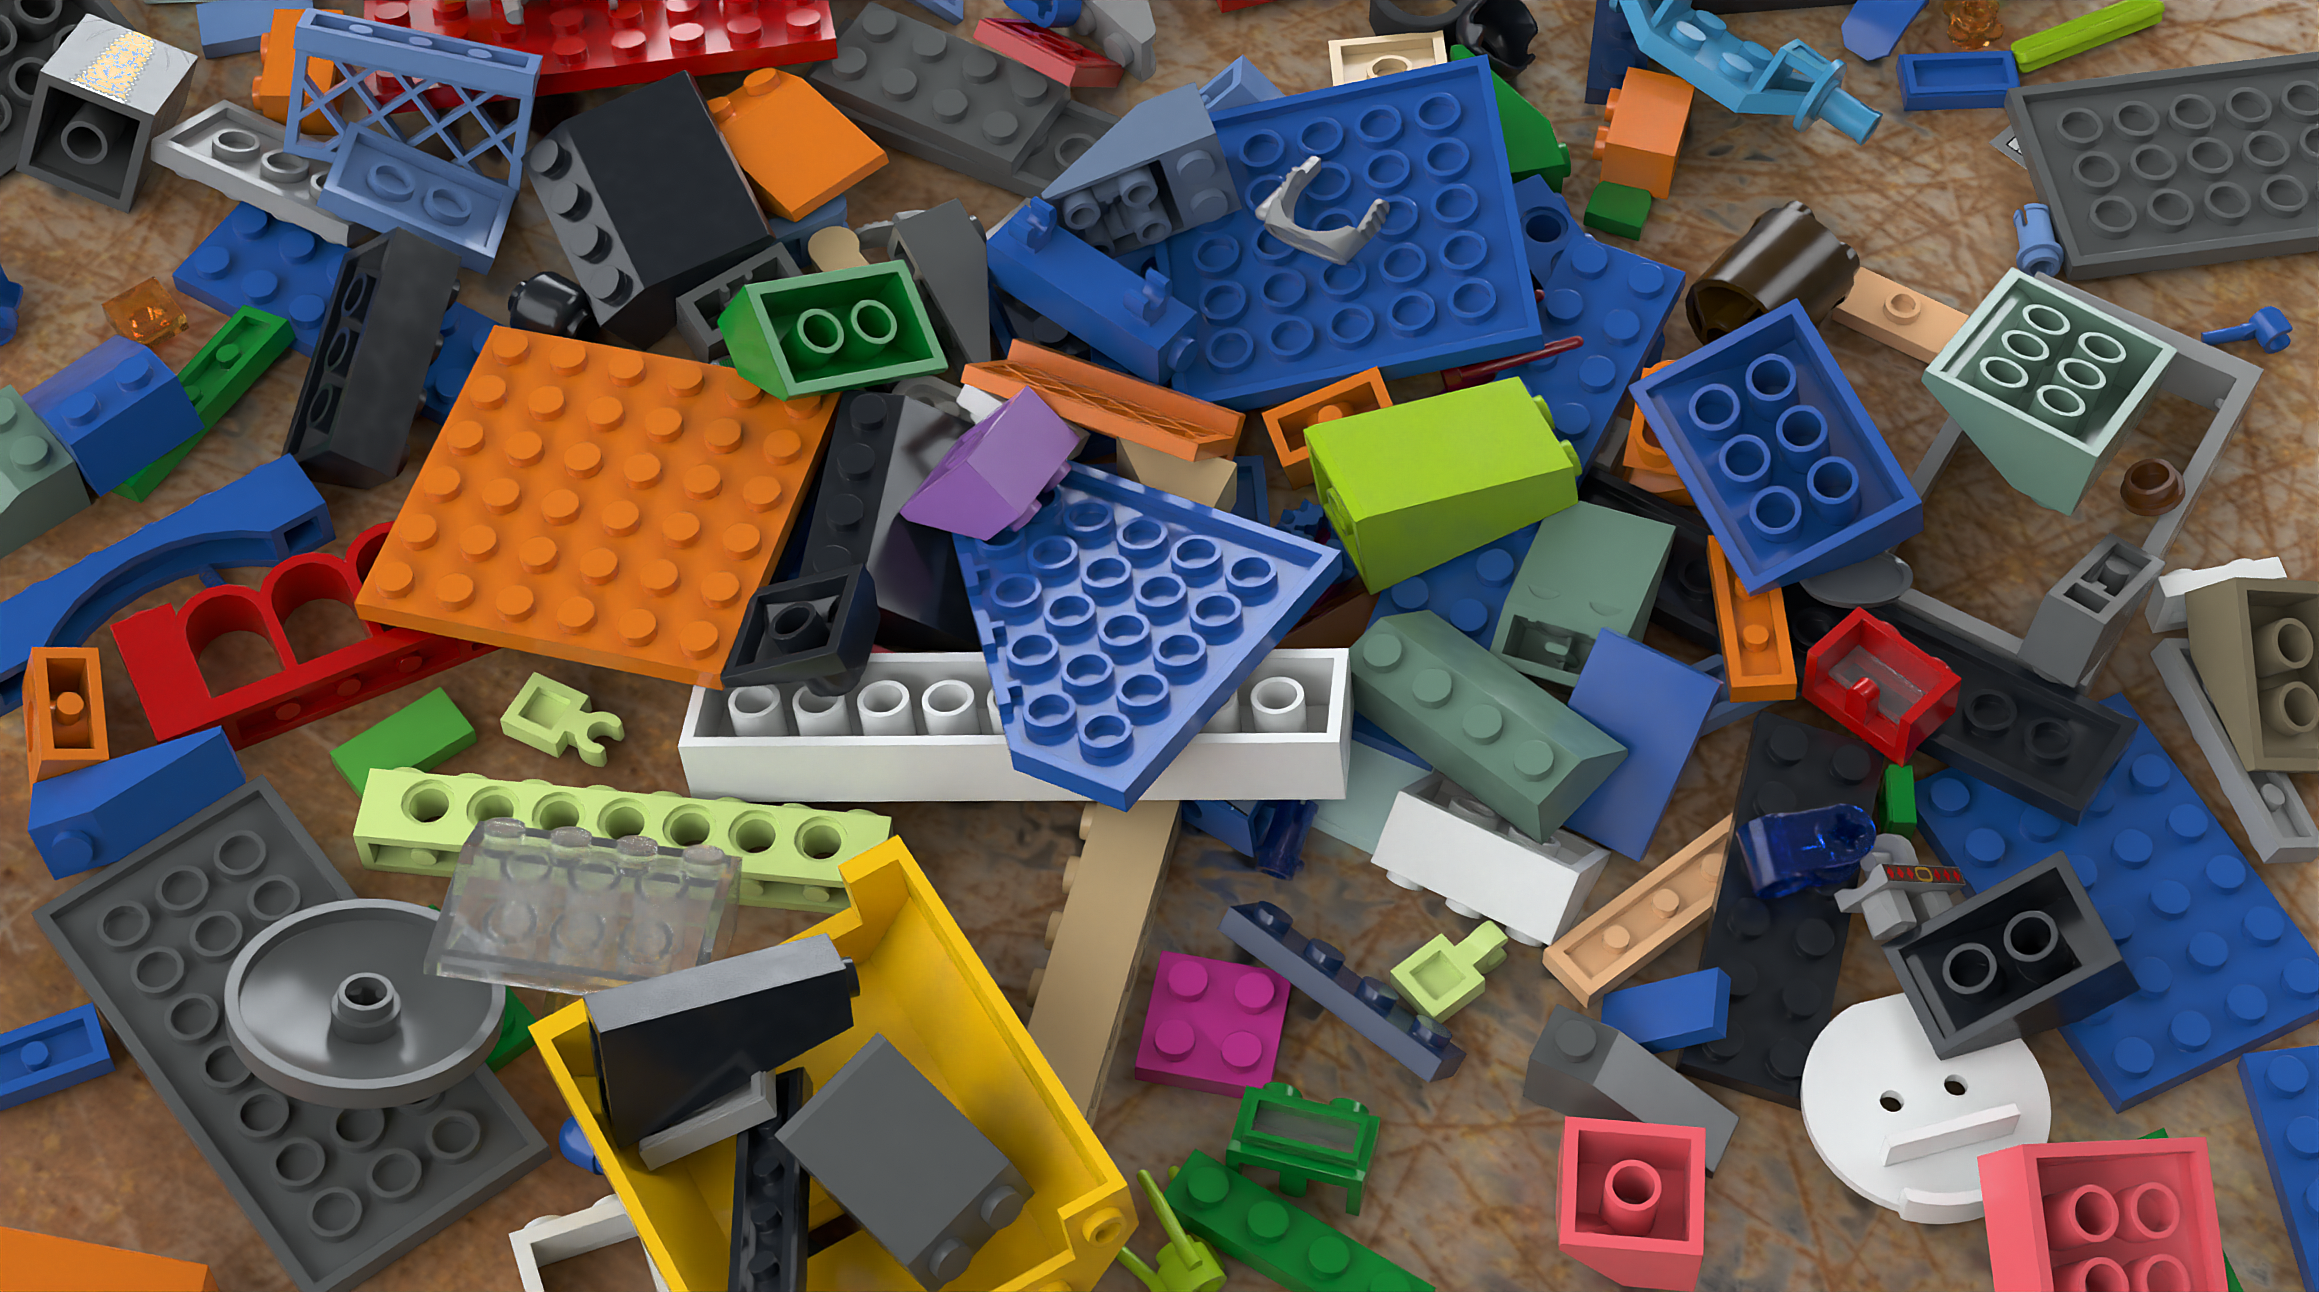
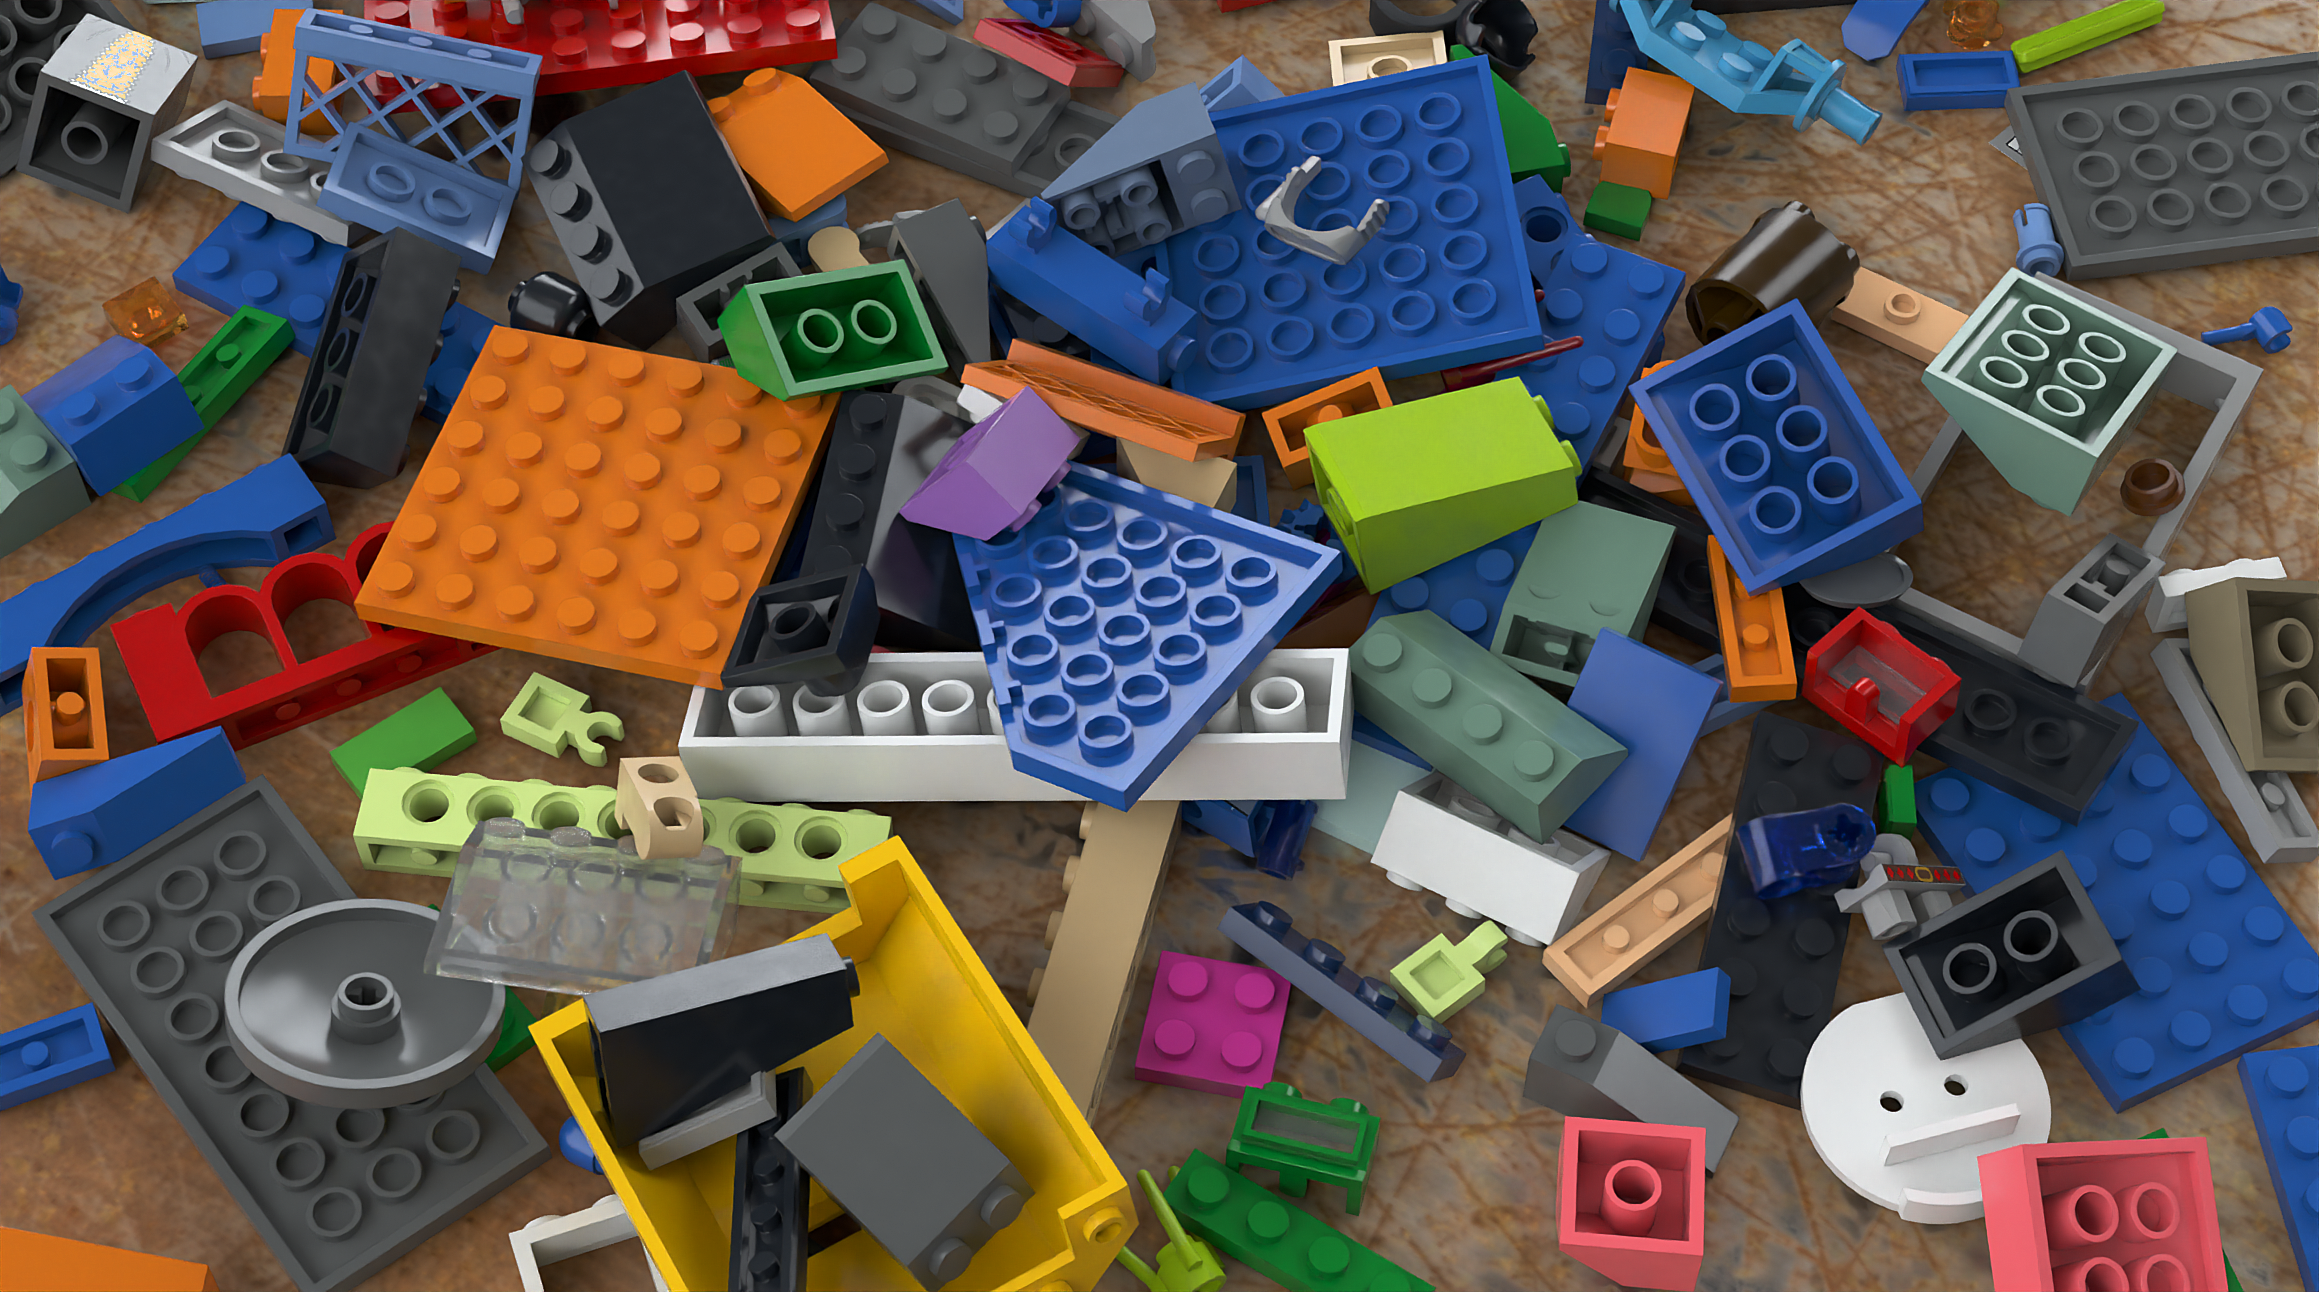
none -> tan leg [614,756,704,860]

